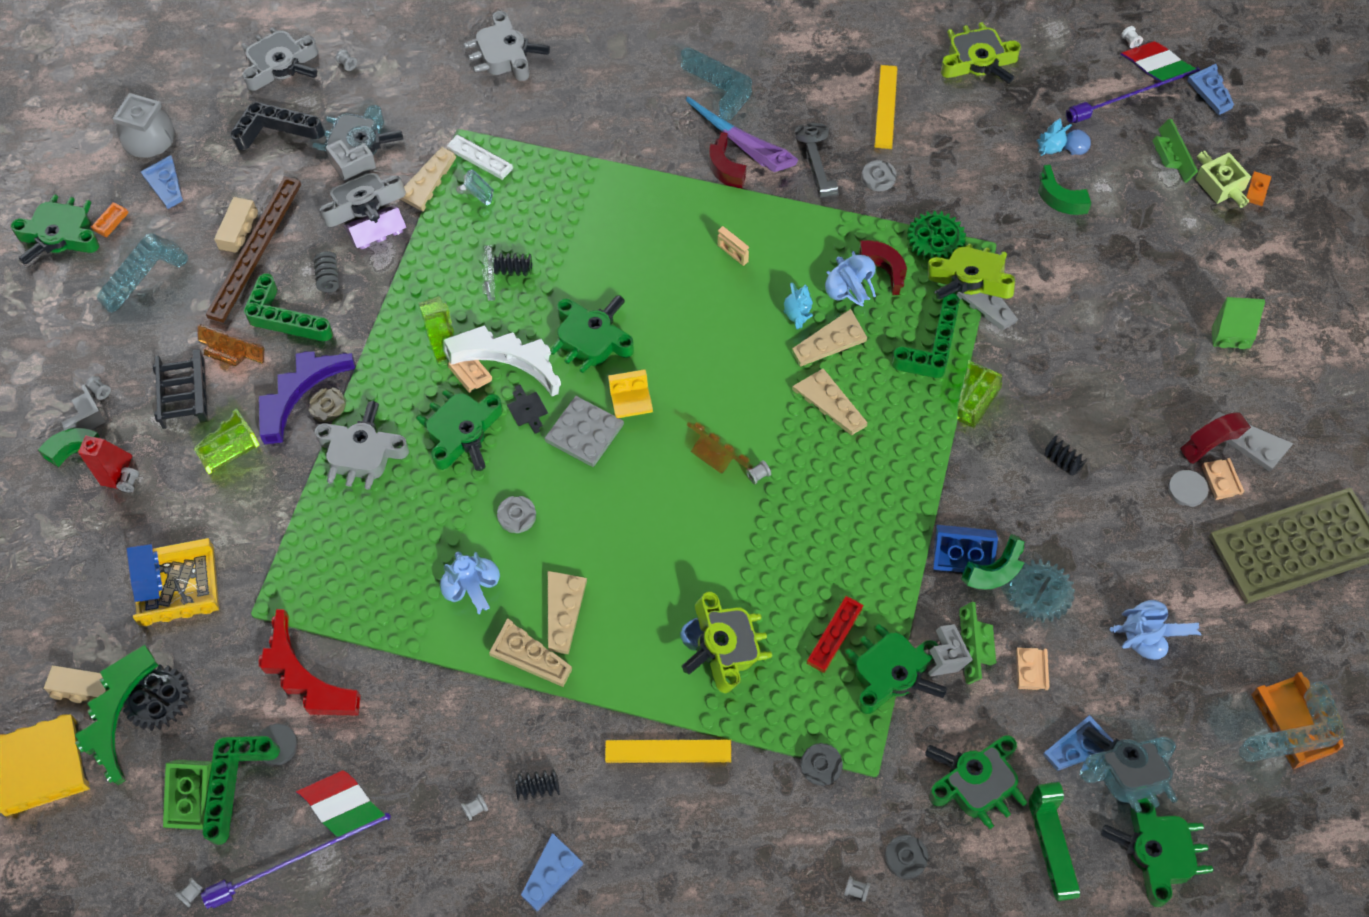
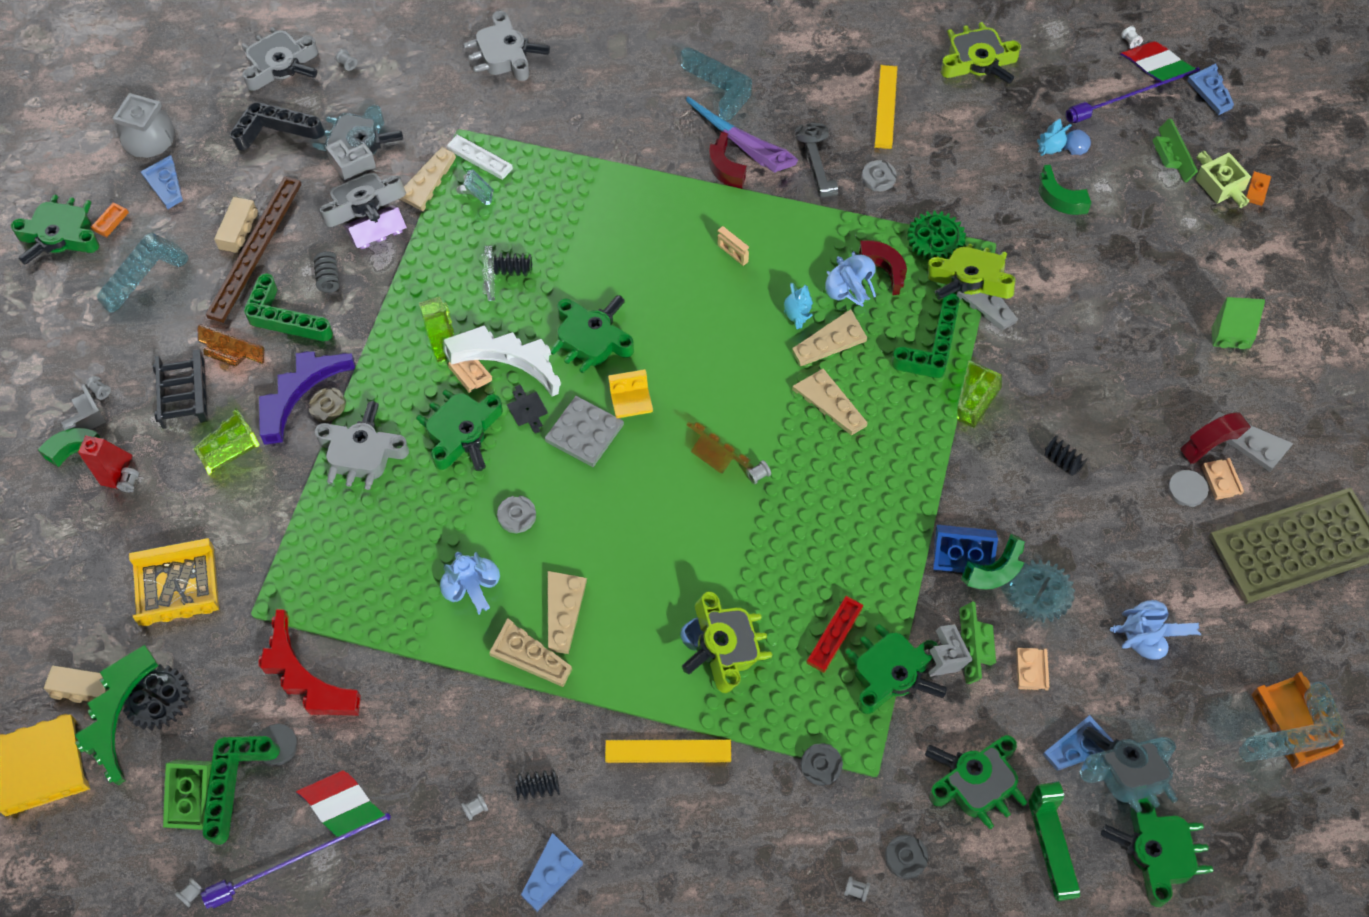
blue brick [127,544,163,602] -> none

